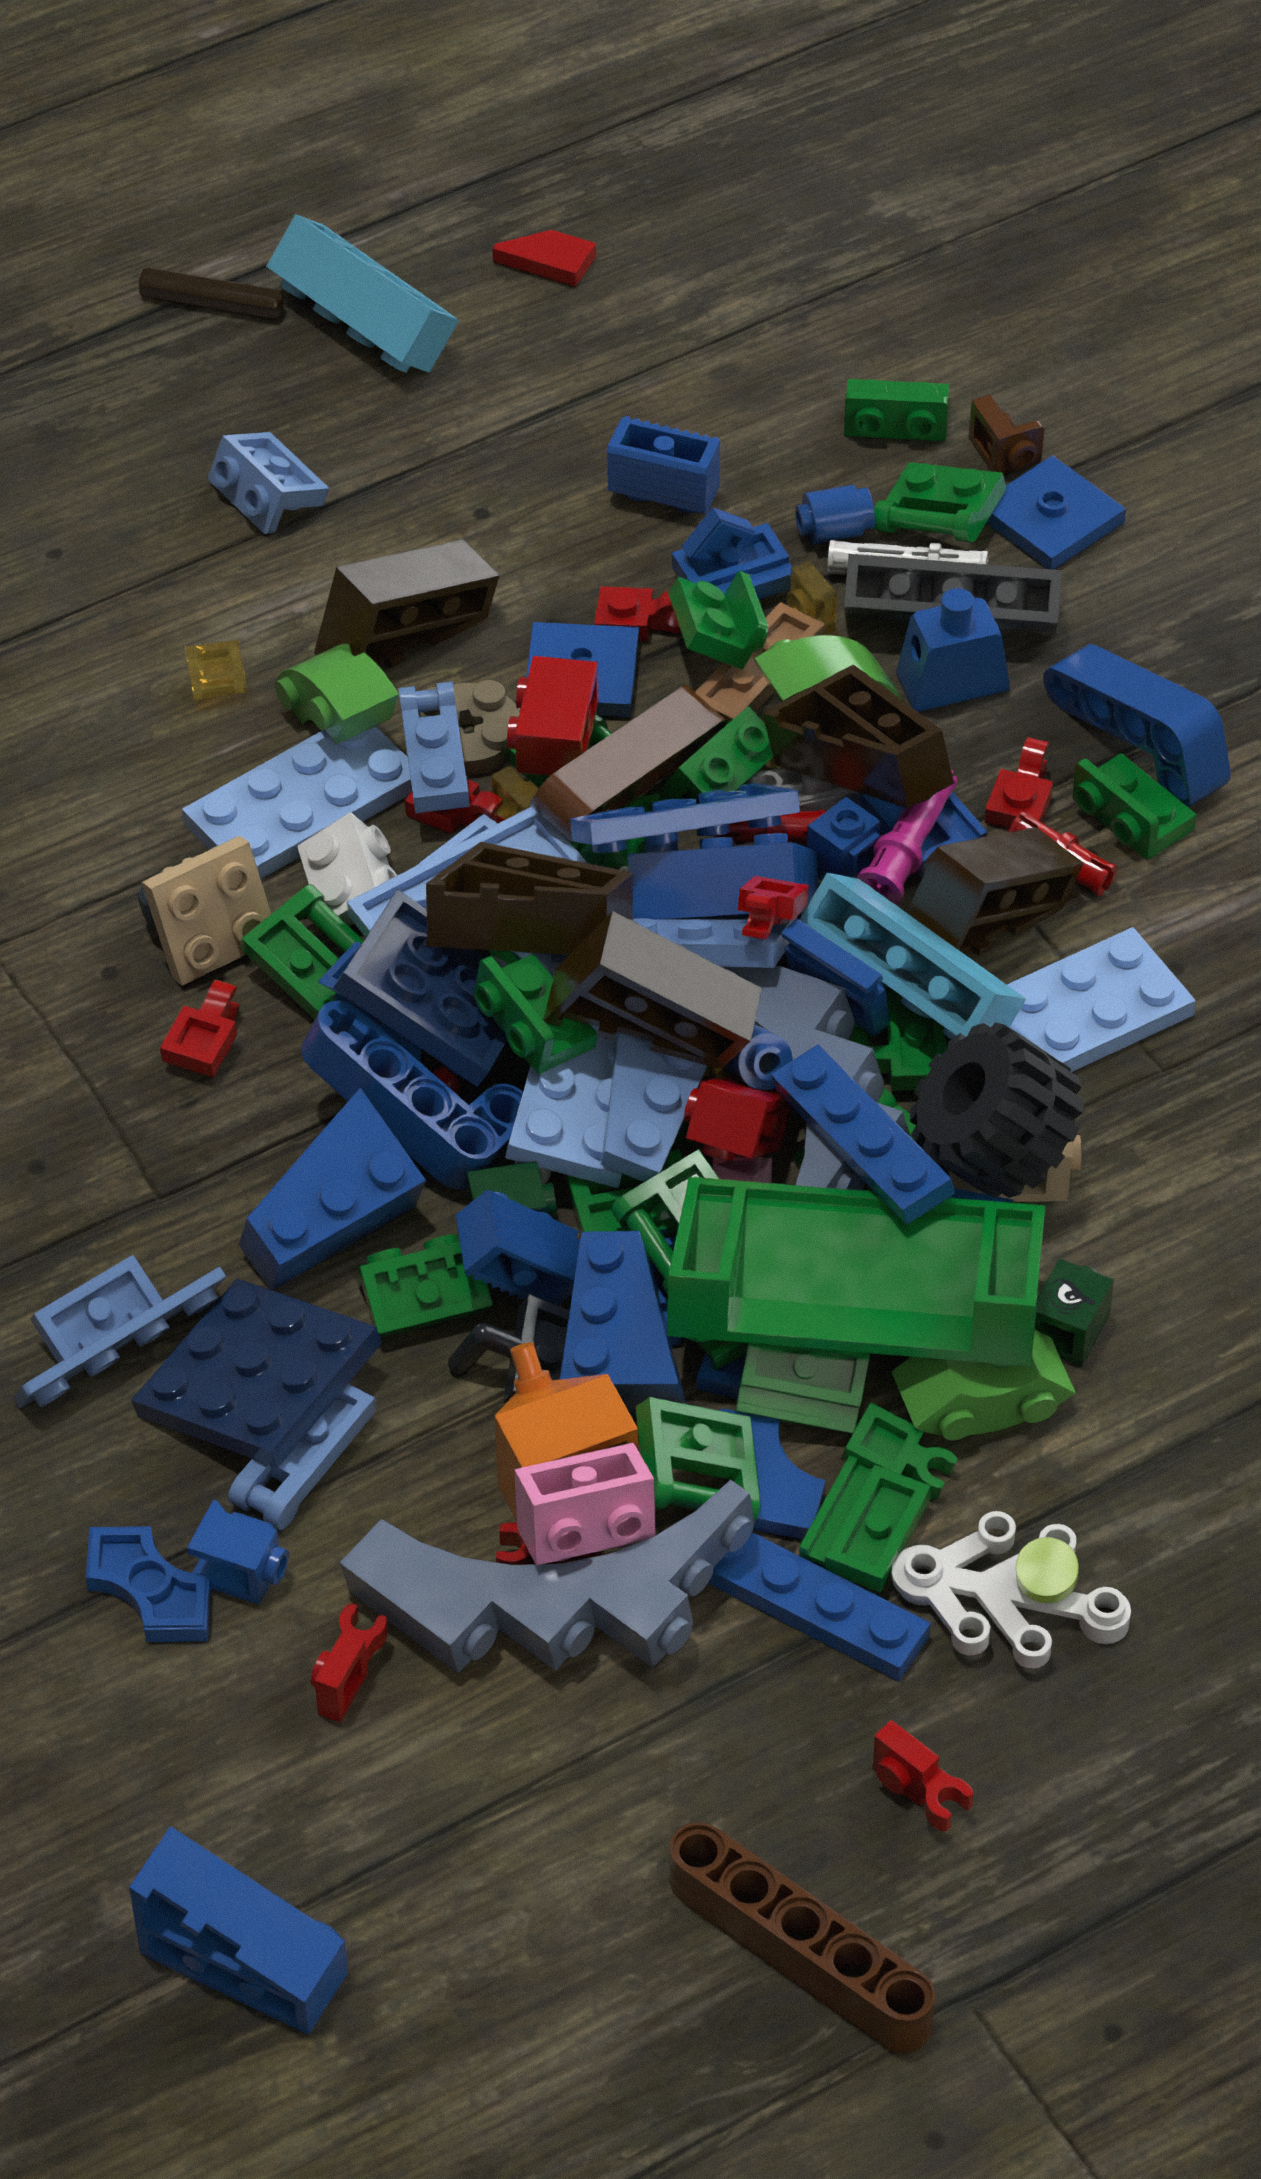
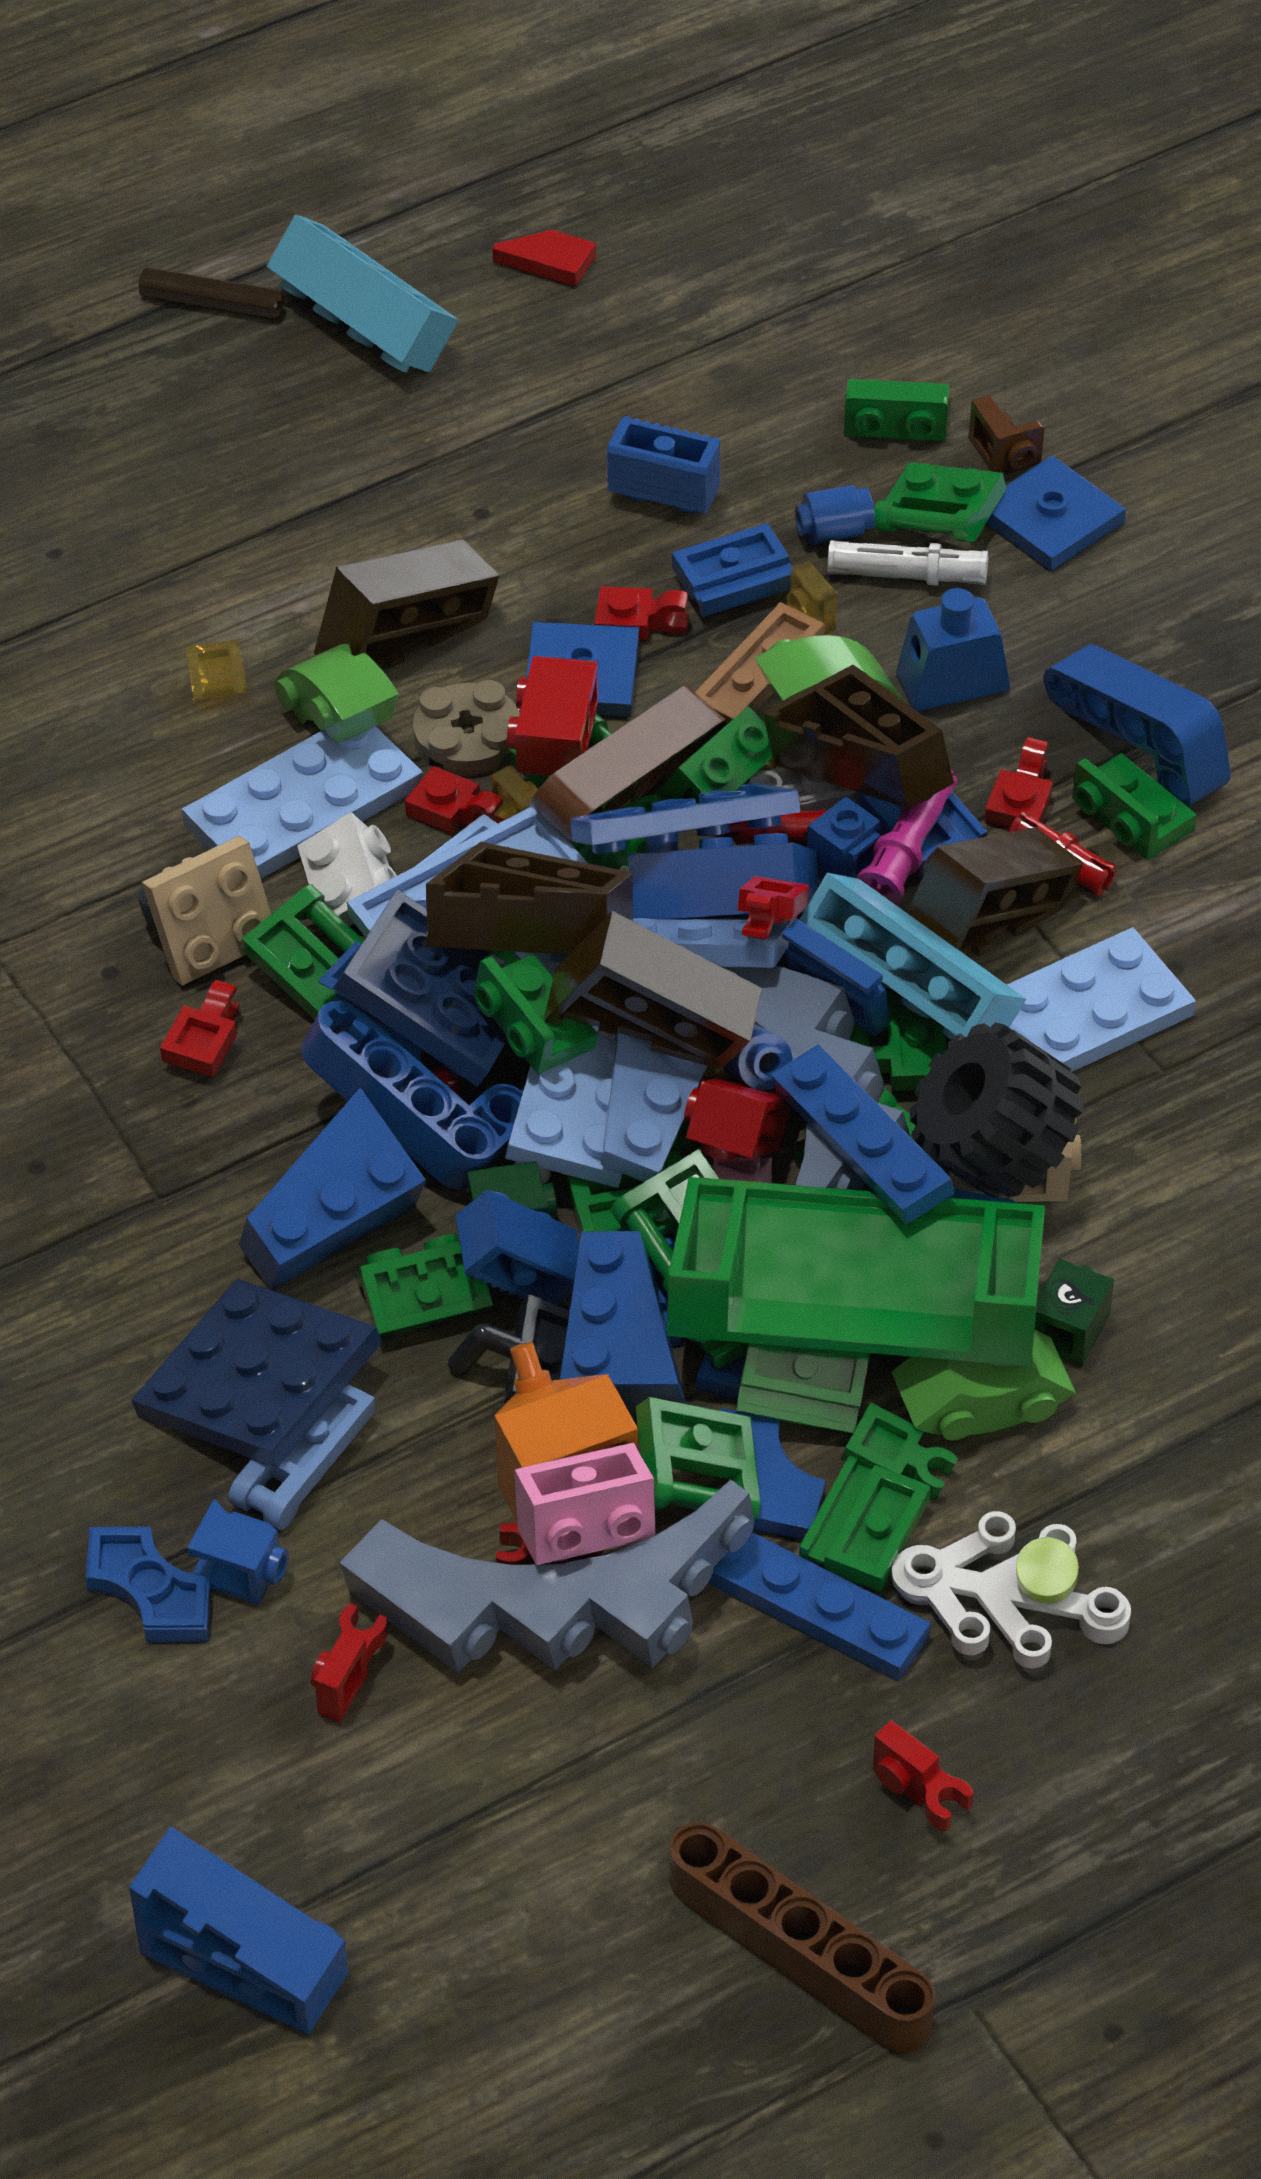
medium blue bracket [13,1255,226,1408] -> none
medium blue bracket [208,432,330,534] -> none
medium blue plate [399,681,470,813] -> none
green bracket [668,571,768,670] -> none
blue tile [681,507,756,560] -> none
dark grey brick [844,554,1062,633] -> none

